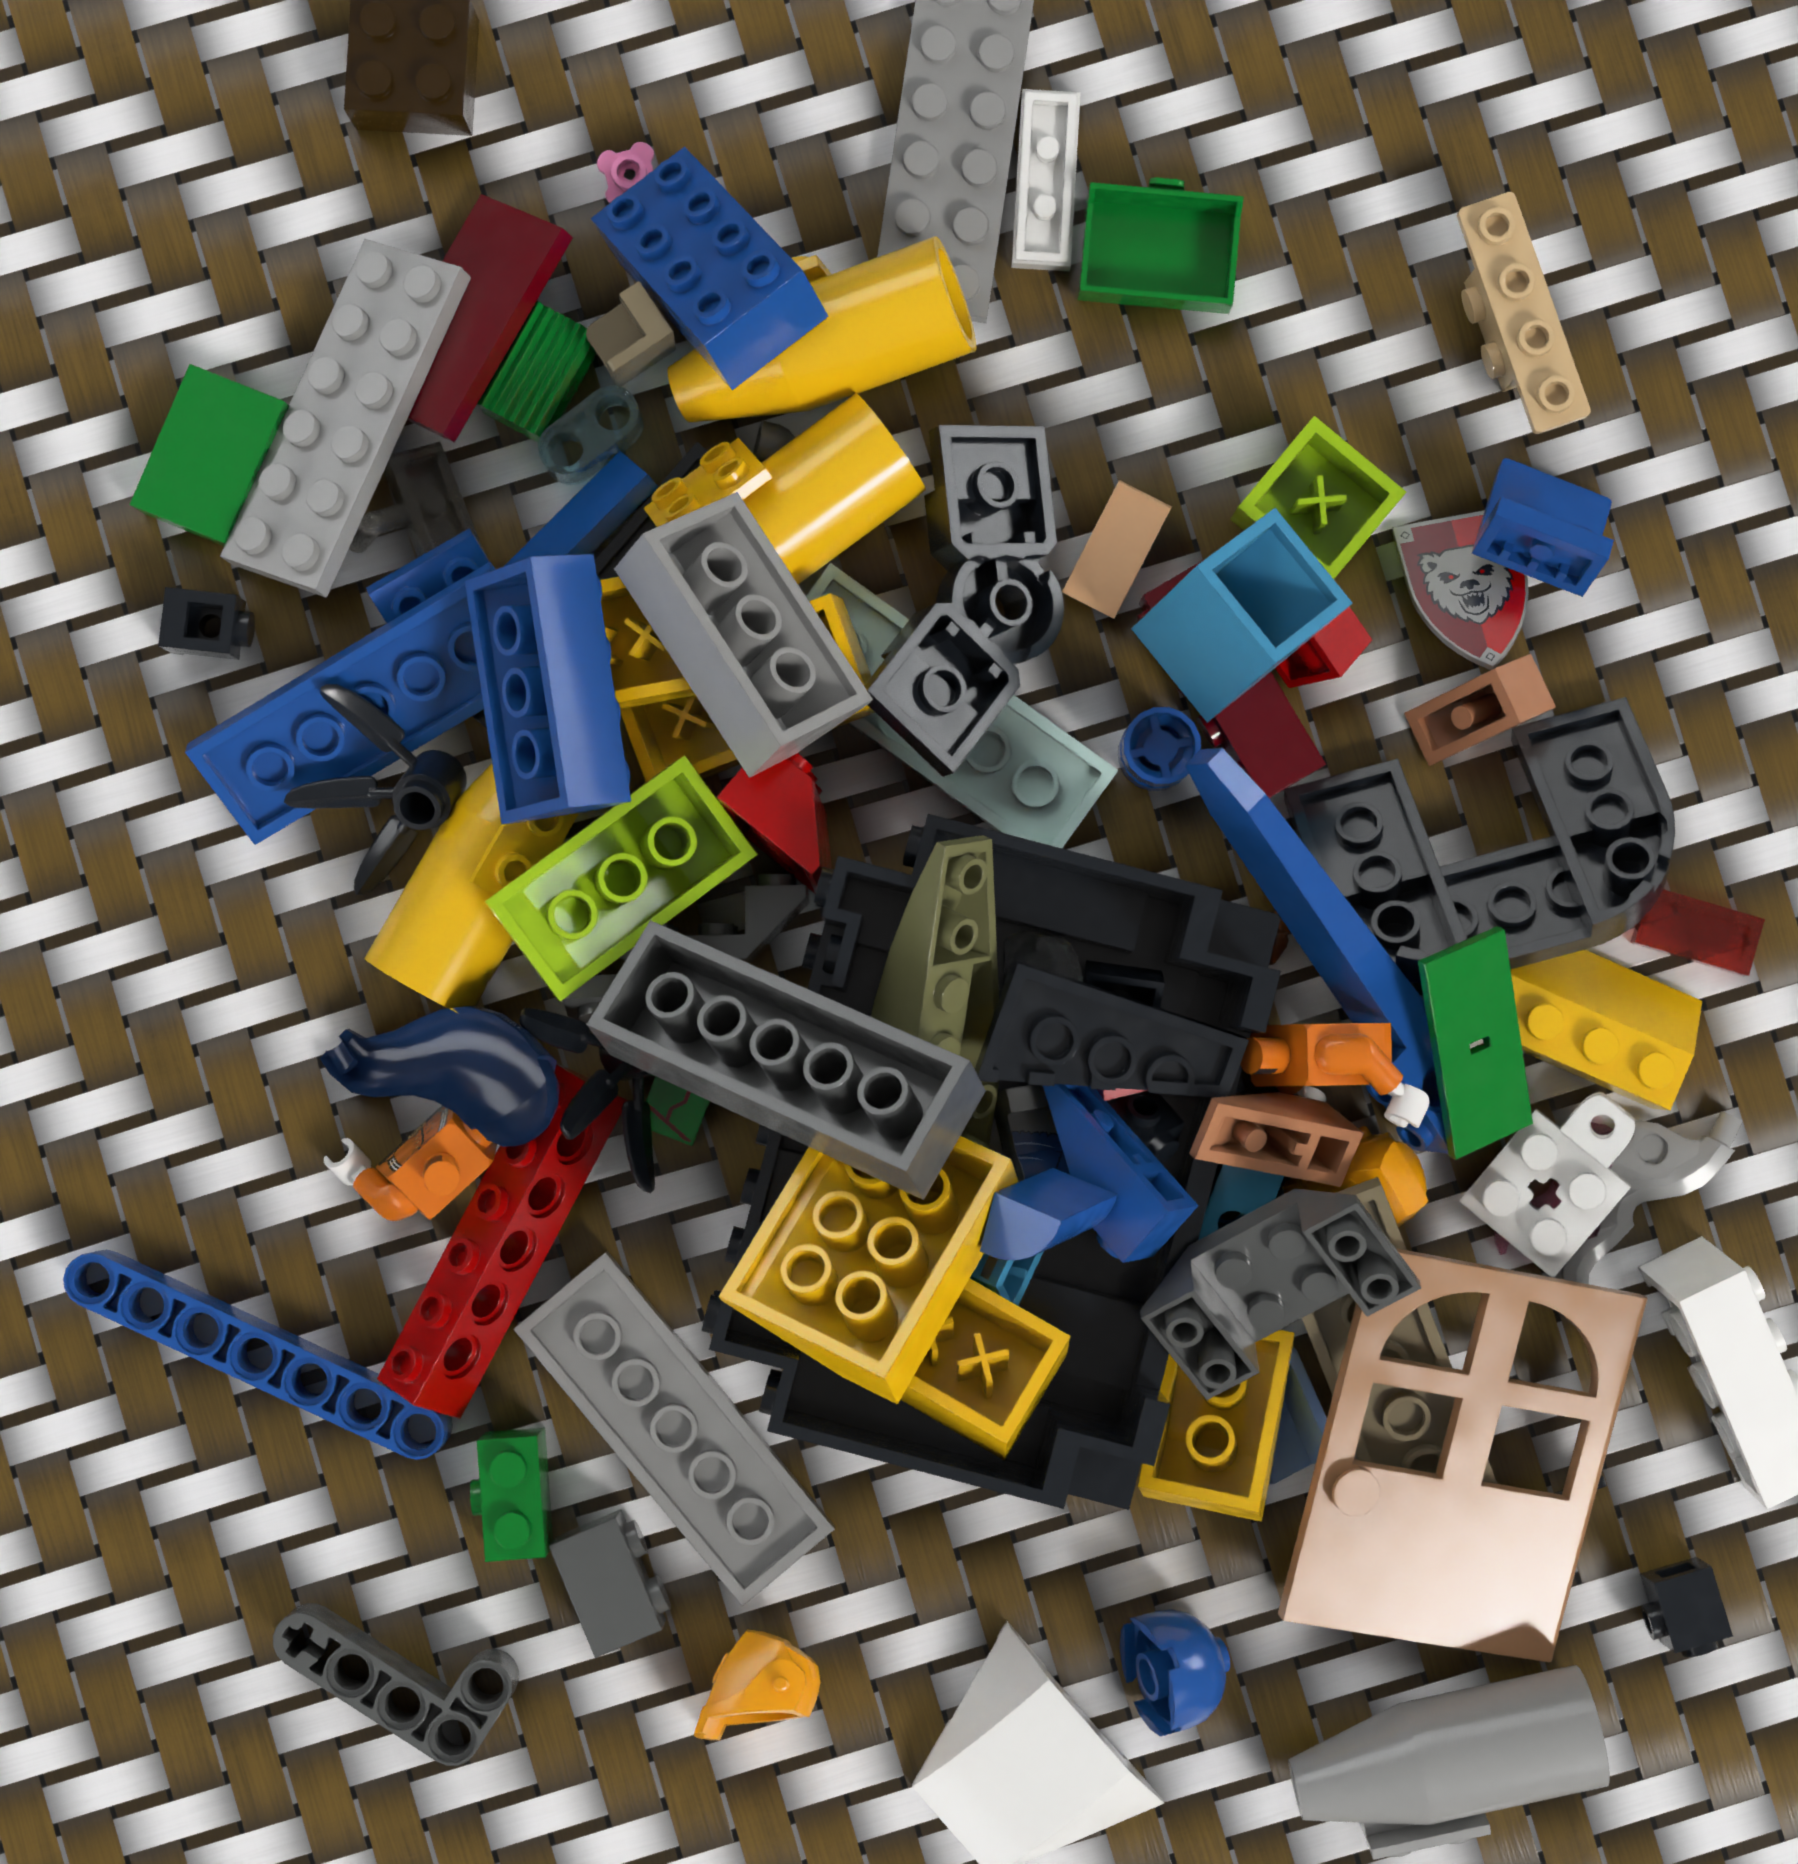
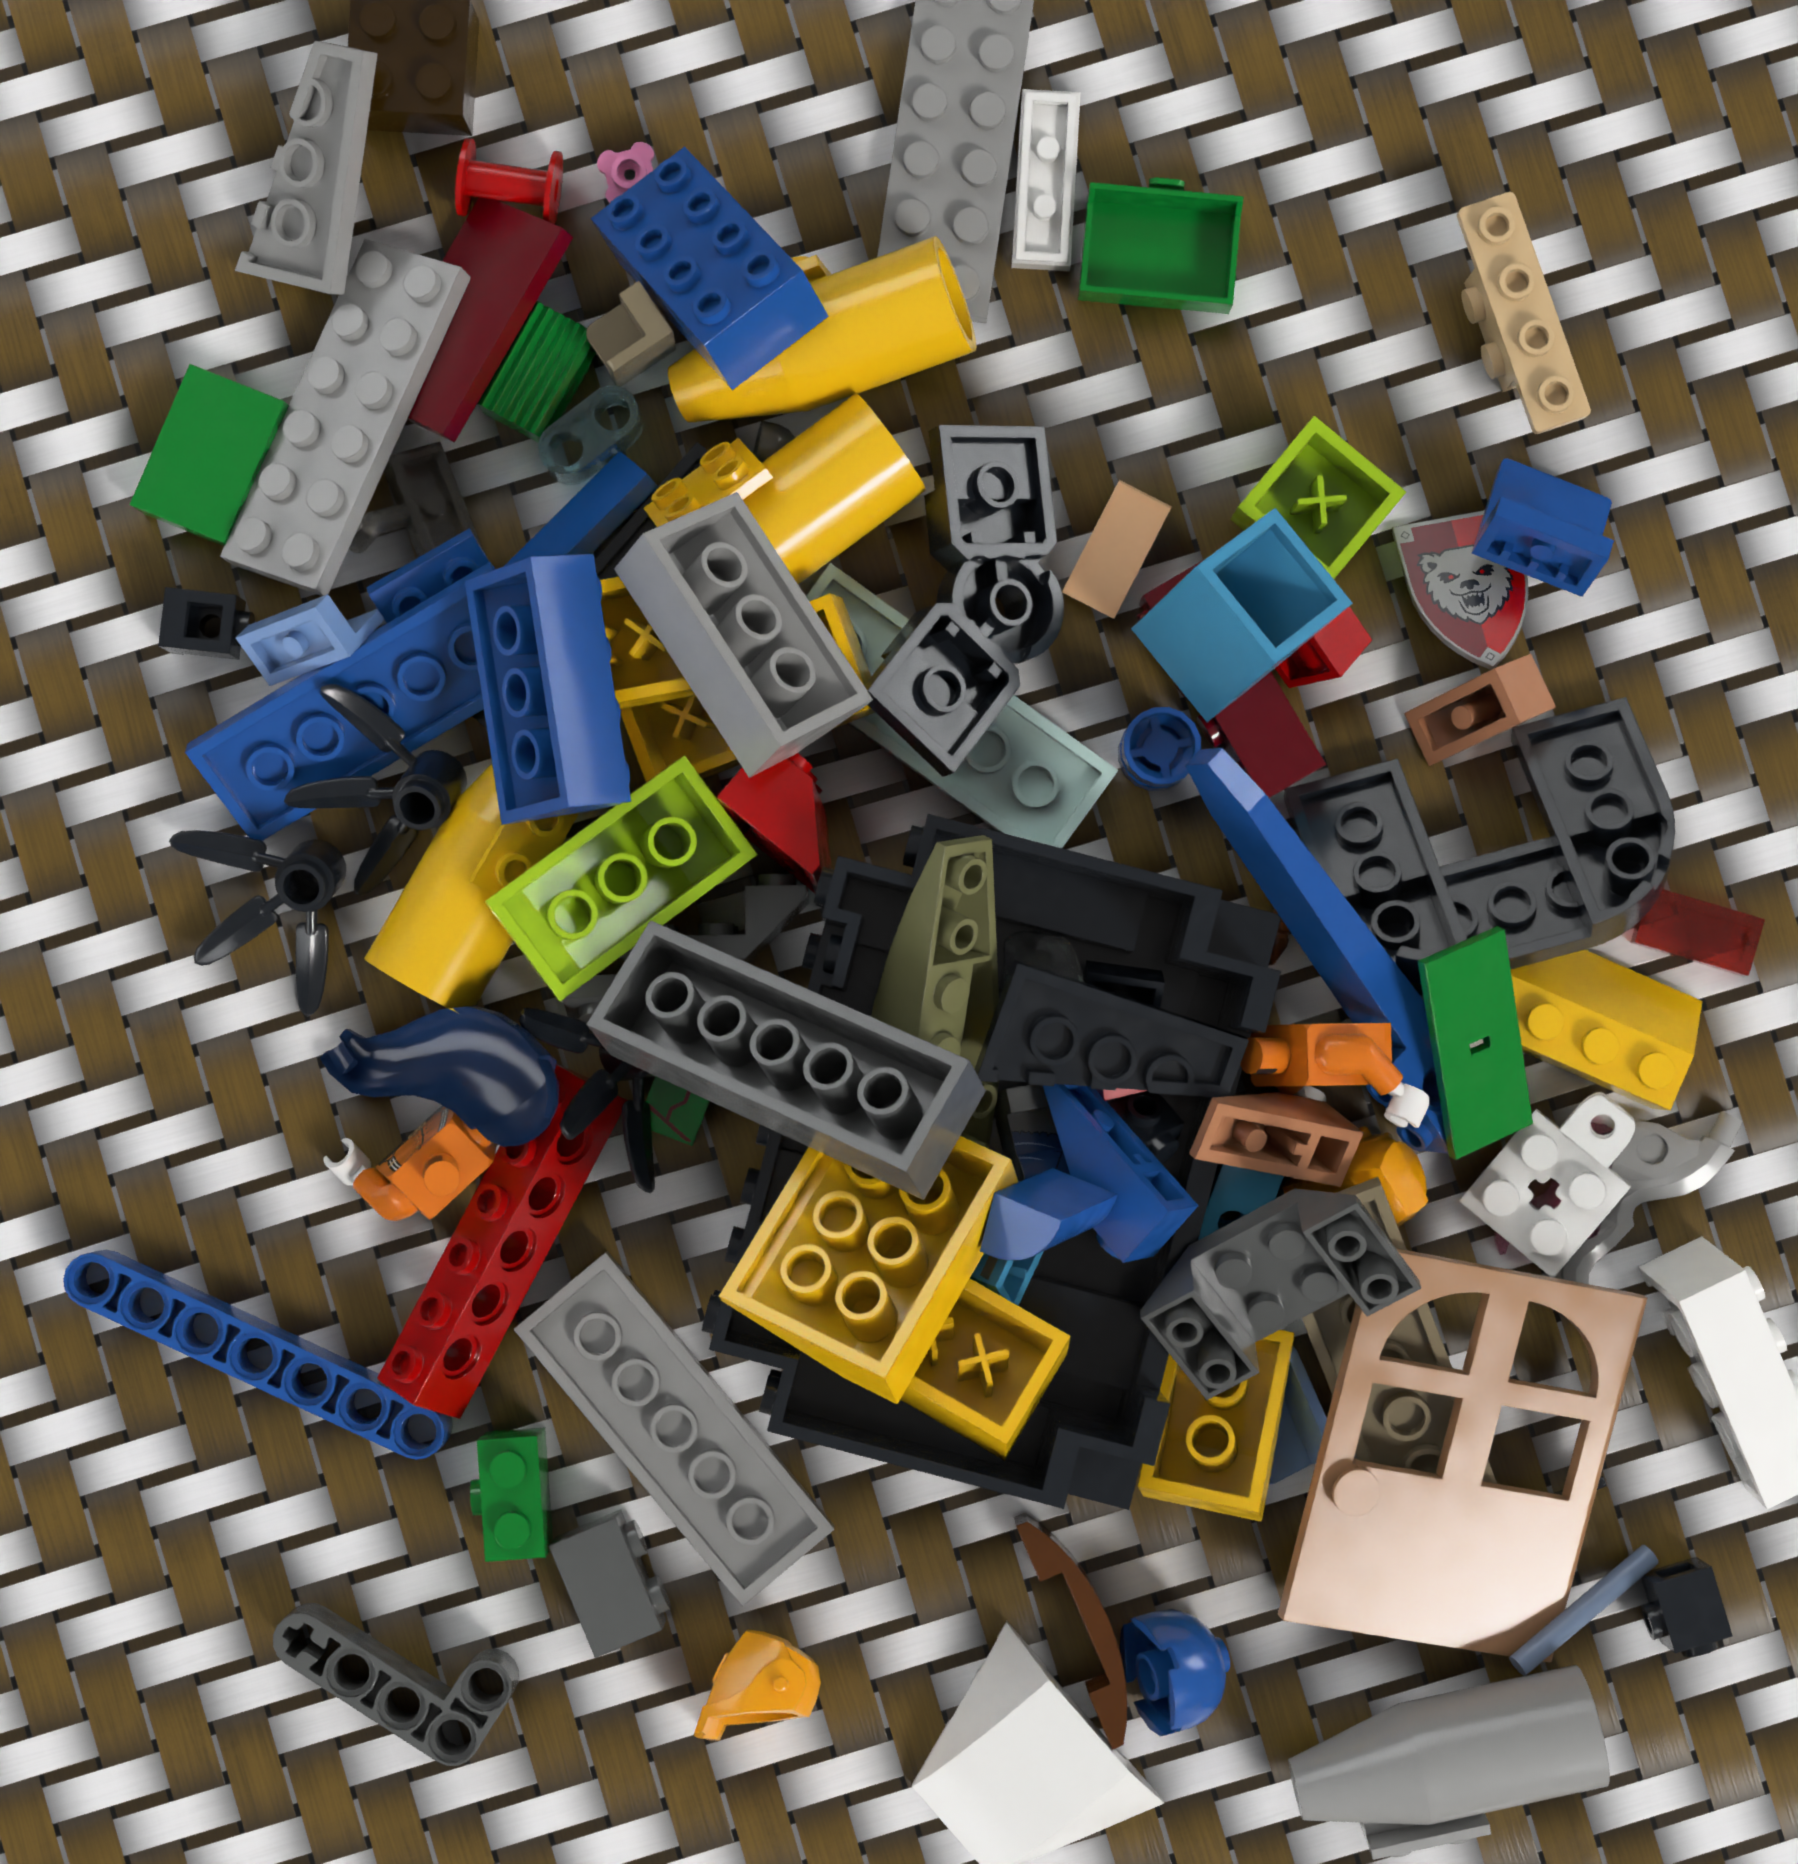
none -> black plant [169,830,346,1017]
none -> light grey wing [235,41,378,295]
none -> medium blue panel [236,594,384,686]
none -> red piece [455,138,563,224]
none -> reddish brown slope [1014,1513,1127,1750]
none -> sand blue bar [1509,1545,1659,1676]

